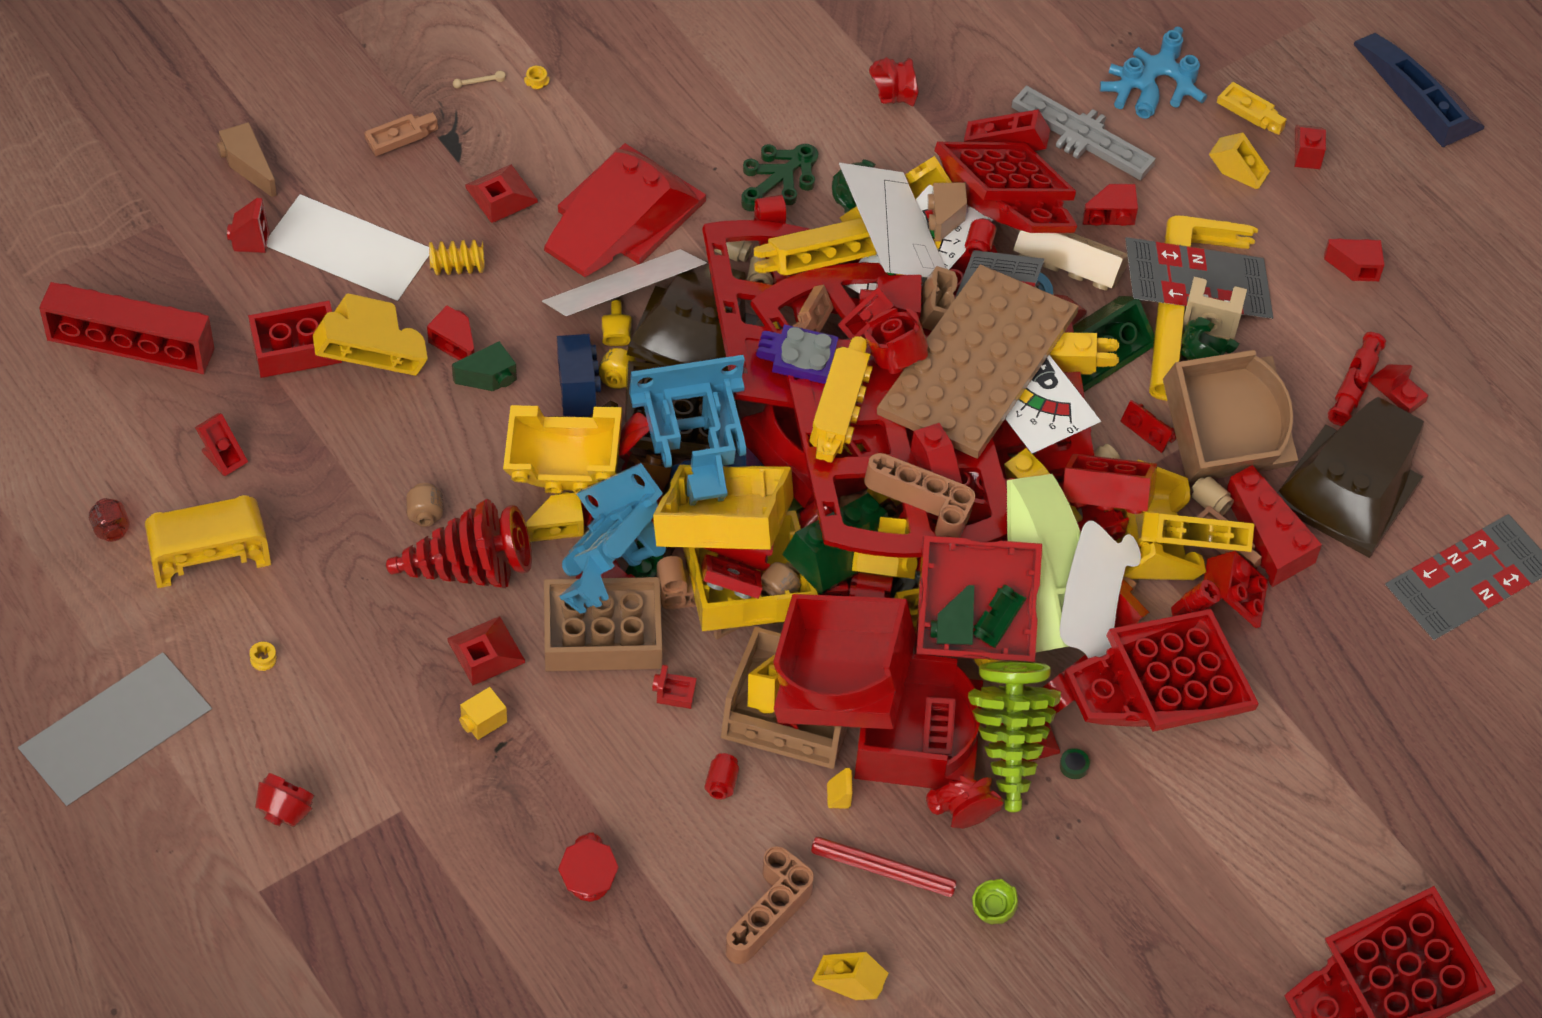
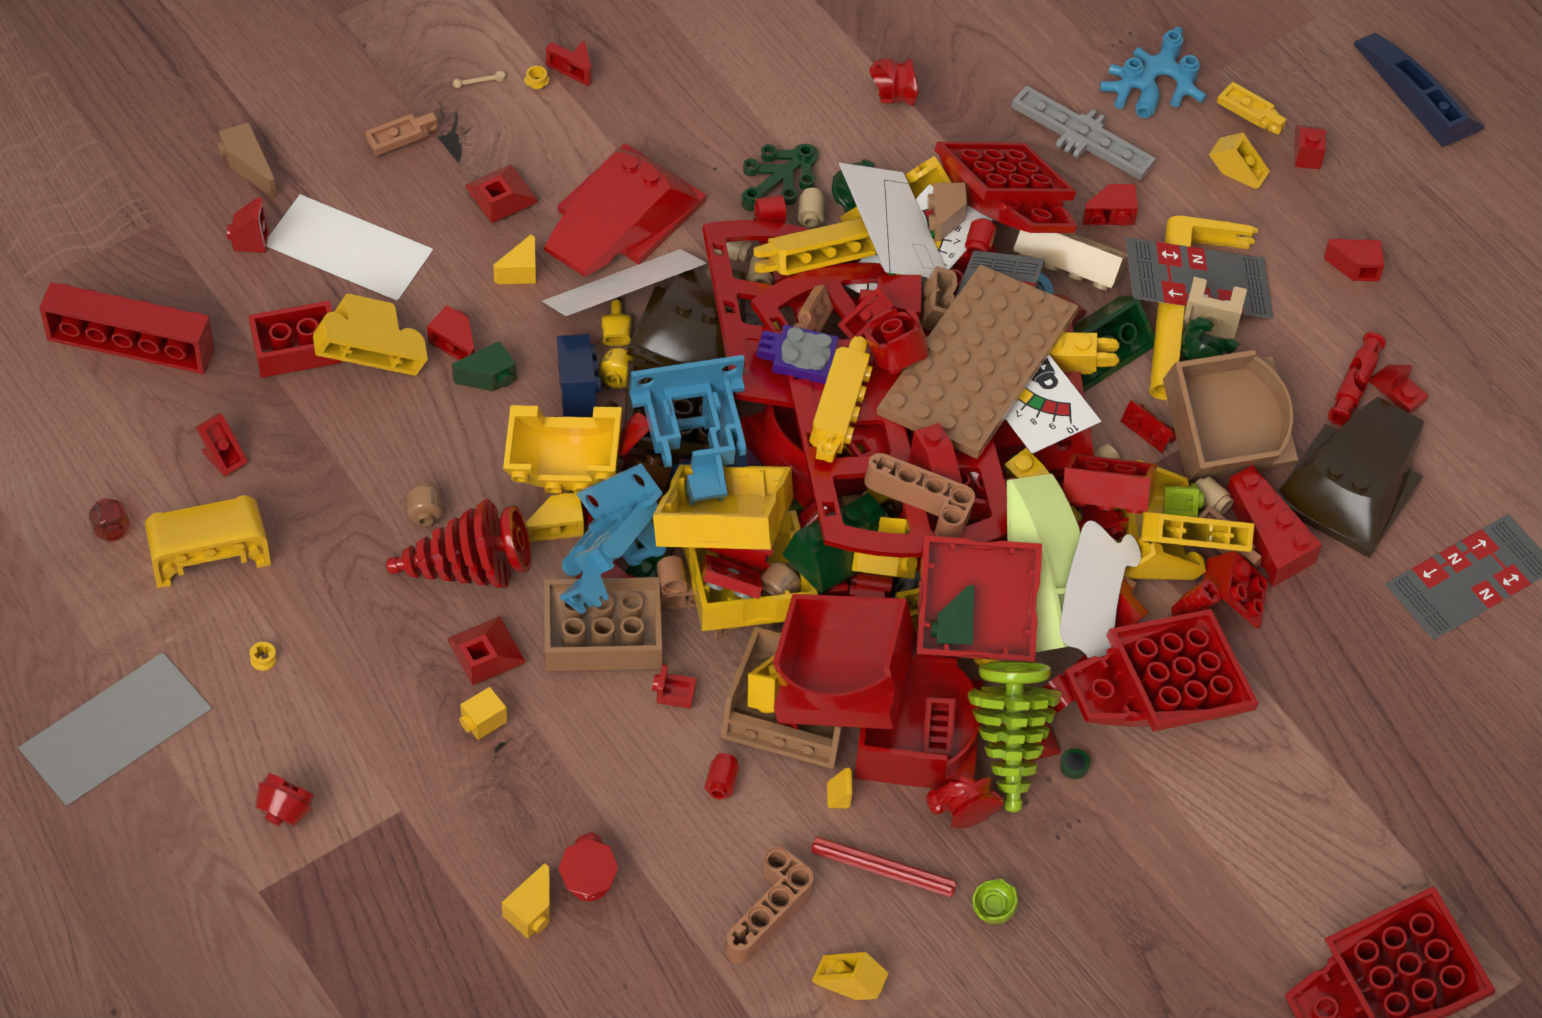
yellow piece [429,240,485,276] -> none
red slope [964,109,1050,151] -> none
dark green hinge [973,584,1027,648] -> none
none -> yellow slope [493,235,536,284]
none -> yellow slope [501,863,550,939]
none -> red slope [545,41,592,87]
none -> tan brick [798,188,825,228]
none -> lime bracket [1163,484,1204,517]

